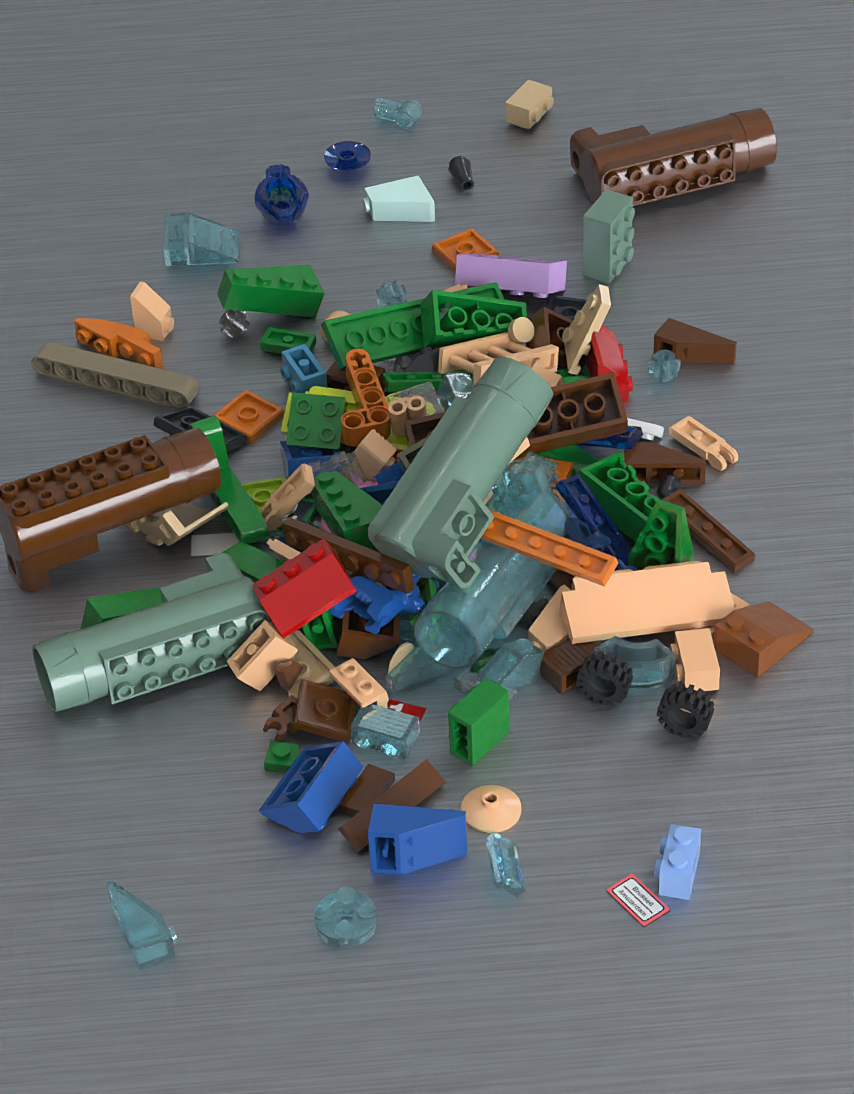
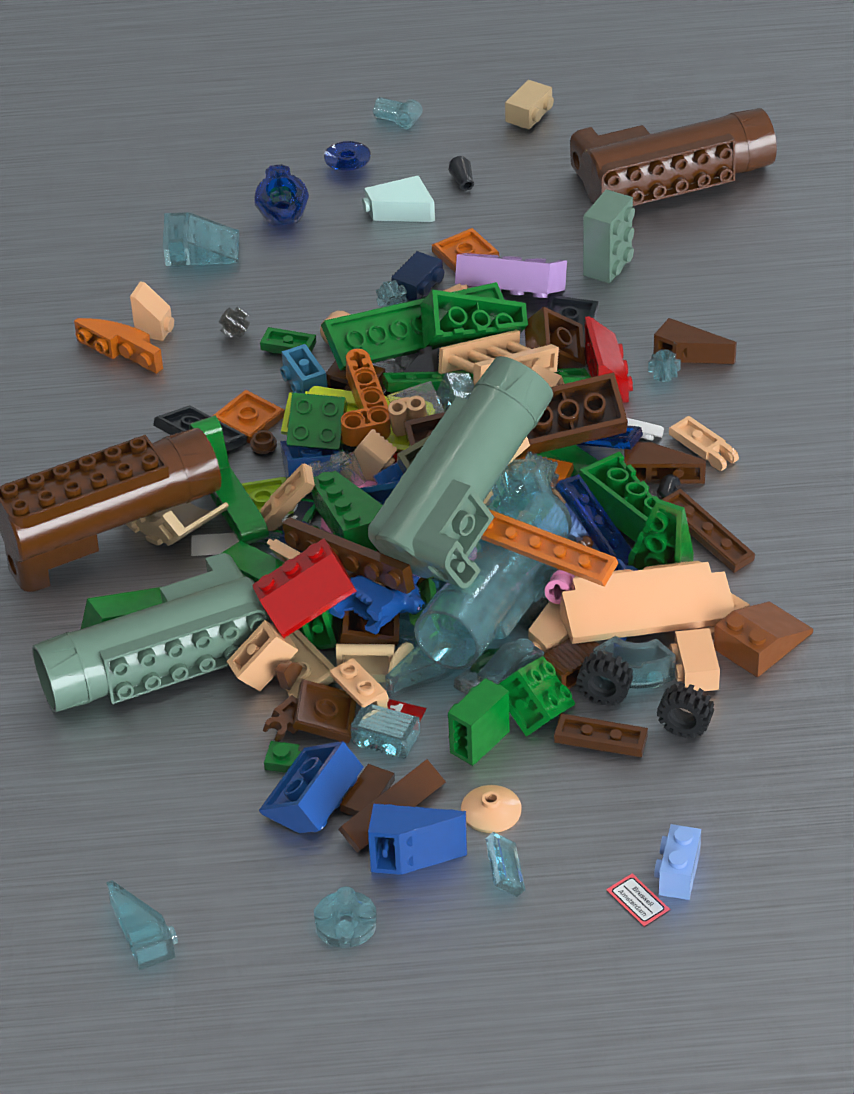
dark tan beam [31,342,200,409] -> none
green wedge [217,264,325,317] -> none
tan tile [508,317,535,344] -> none
tan wing [562,284,611,375] -> none
dark blue bracket [565,517,612,552] -> none
none -> reddish brown plate [250,430,277,454]
none -> tan tile [336,644,396,683]
none -> dark blue brick [391,251,445,301]
none -> green bracket [499,656,575,737]
none -> bright pink pin [544,570,575,604]
none -> reddish brown plate [554,713,648,757]

